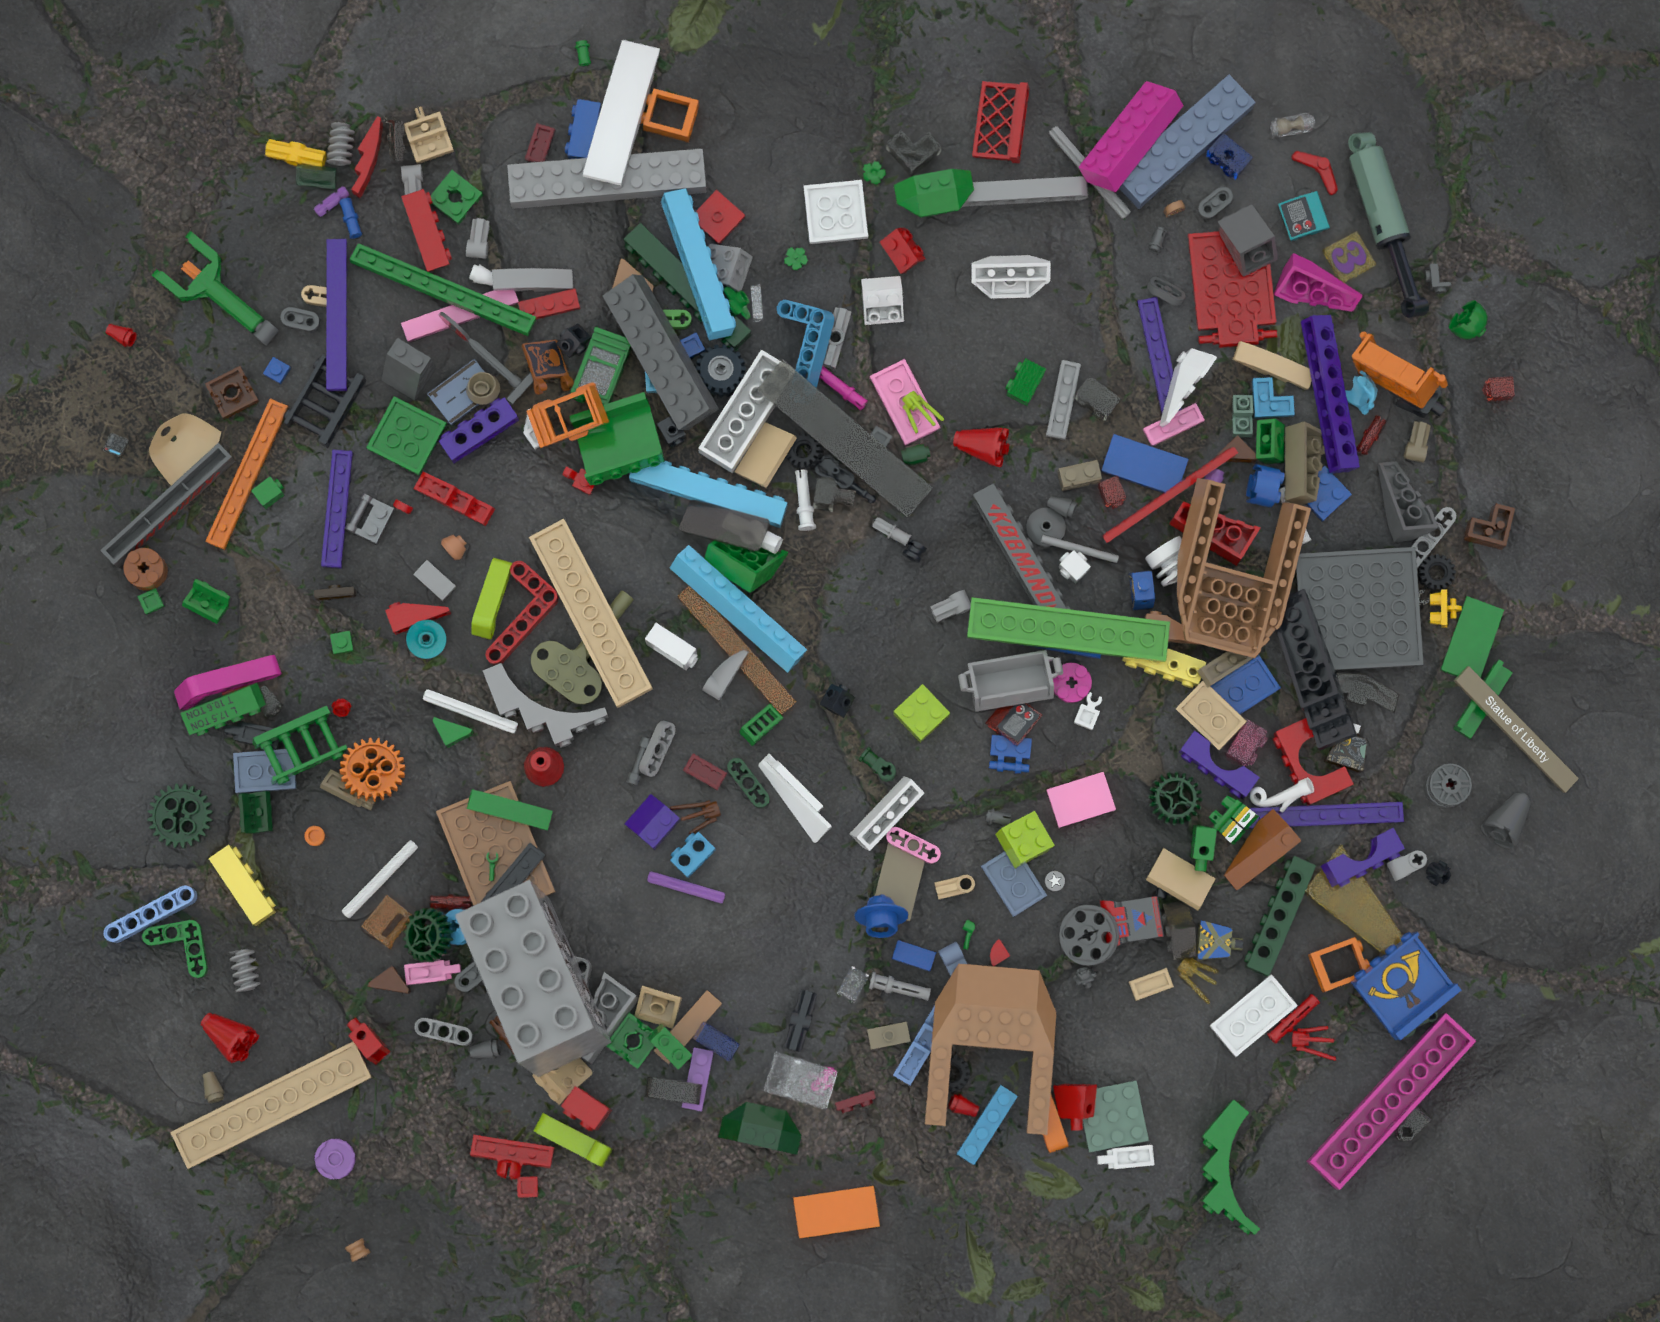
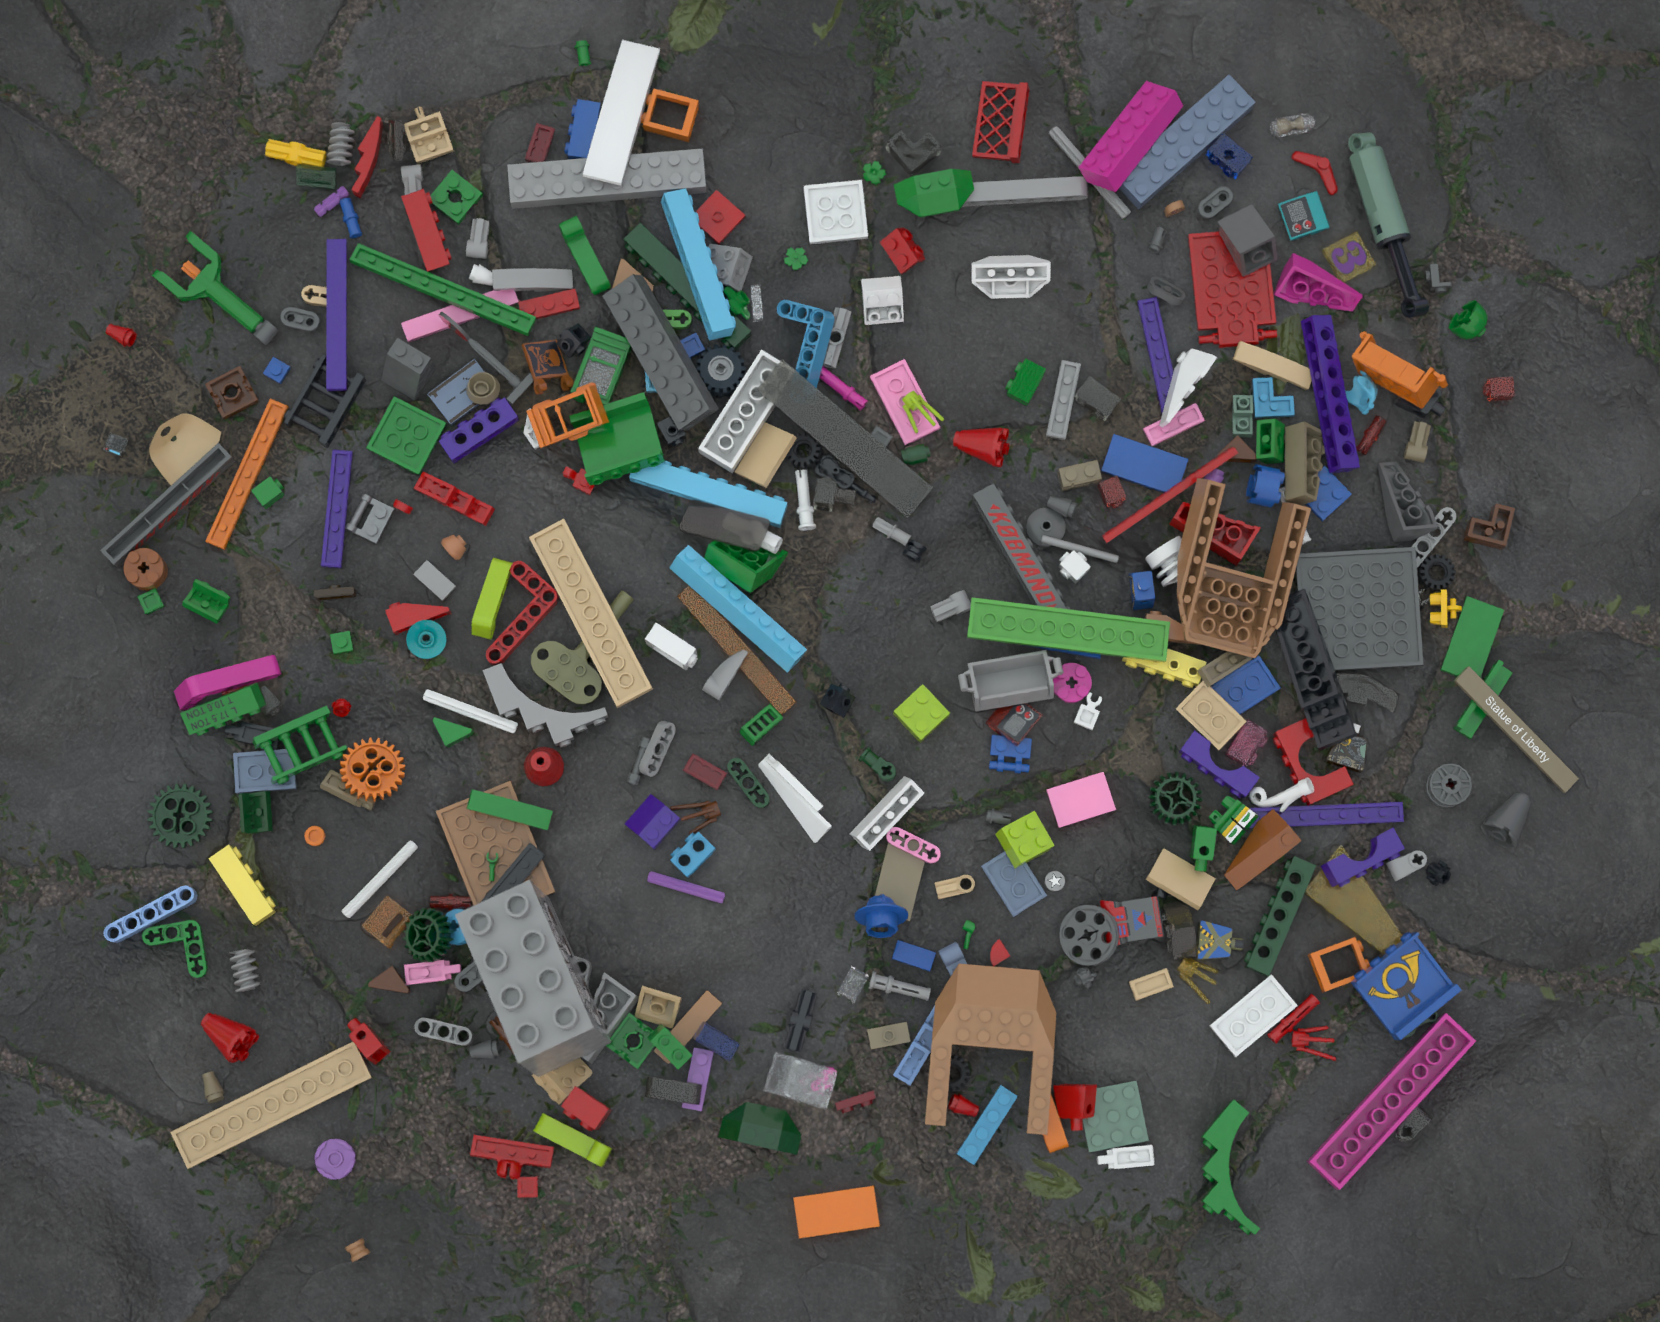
none -> green beam [559,216,611,296]

